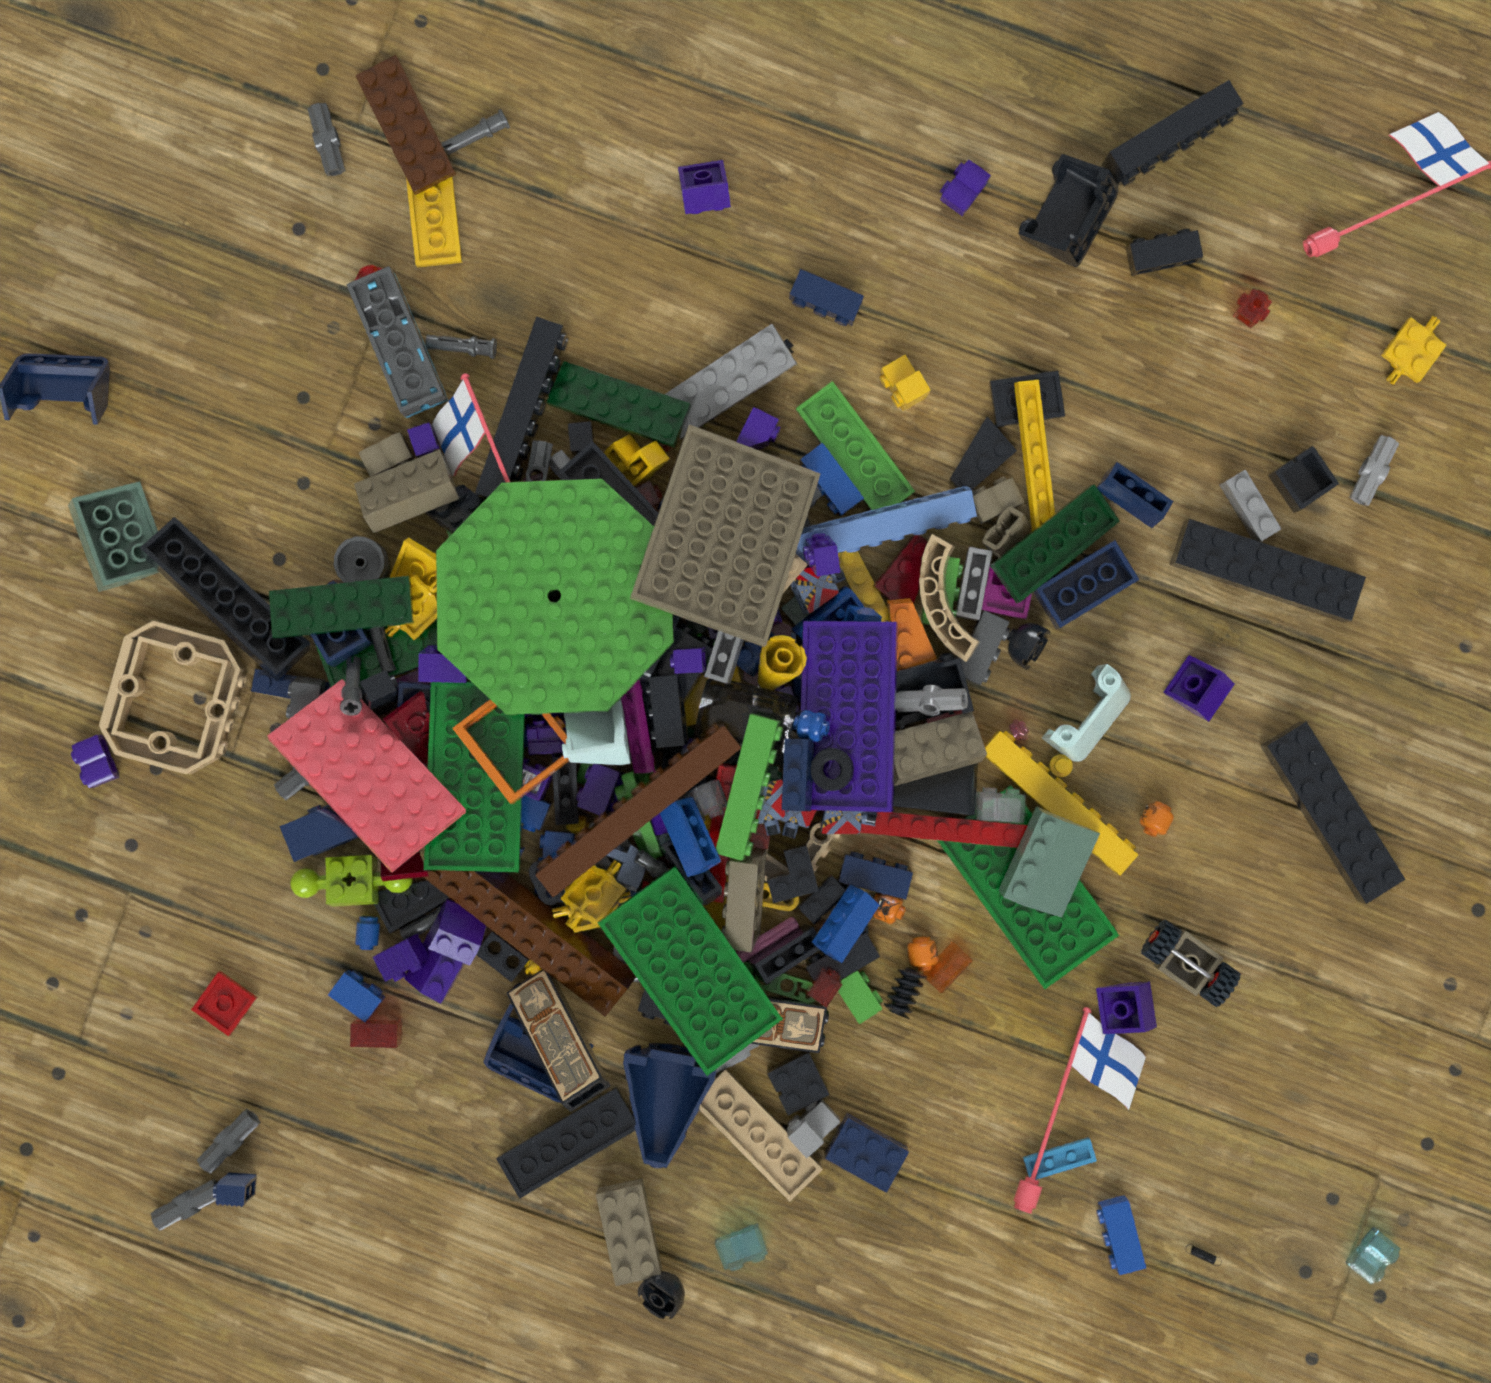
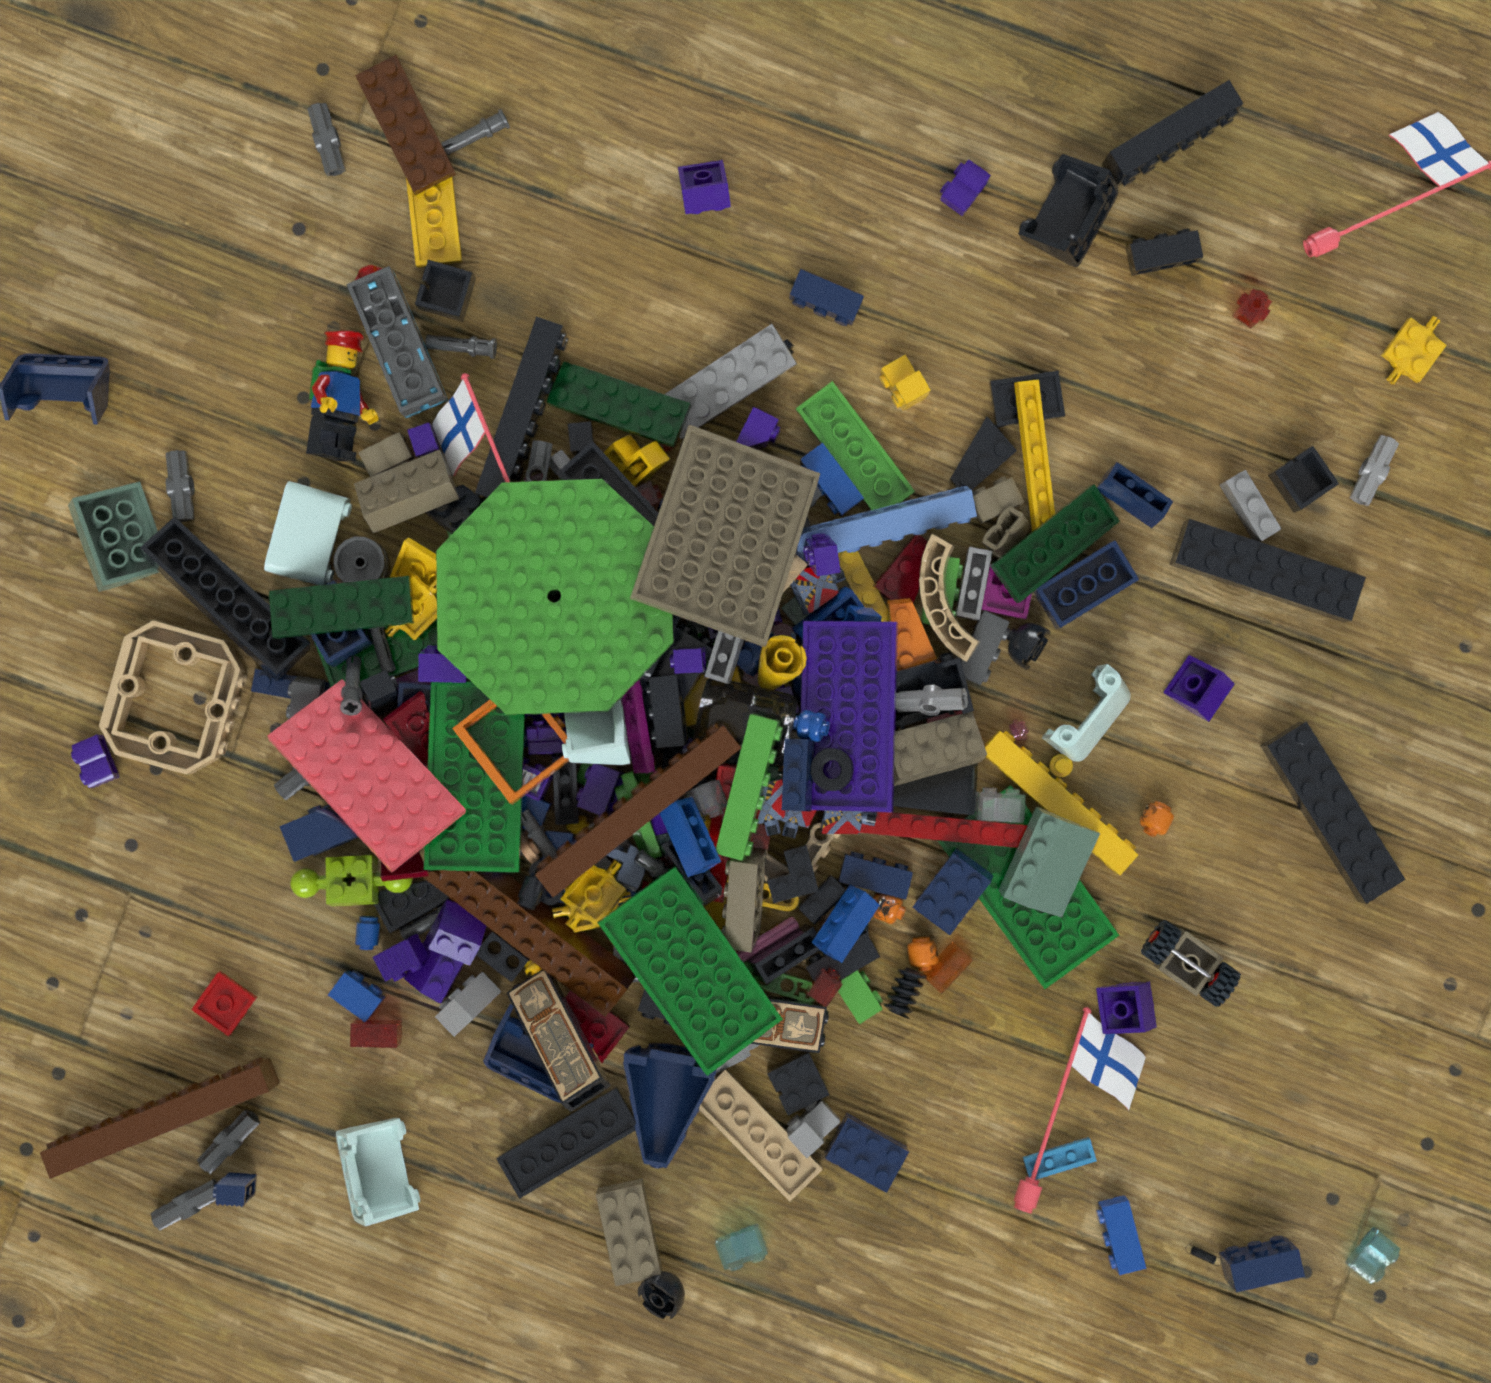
none -> reddish brown brick [40,1057,280,1179]
none -> dark grey piece [165,450,195,522]
none -> light aqua windscreen [264,481,352,585]
none -> piece [306,330,379,462]
none -> light aqua windscreen [336,1118,420,1226]
none -> black piece [415,260,476,322]
none -> light grey brick [435,972,501,1037]
none -> black brick [517,873,546,910]
none -> light nougat plate [520,829,541,864]
none -> dark grey pin [521,809,557,858]
none -> dark red wing [565,990,631,1063]
none -> dark blue brick [912,848,994,935]
none -> dark blue brick [1219,1236,1305,1293]

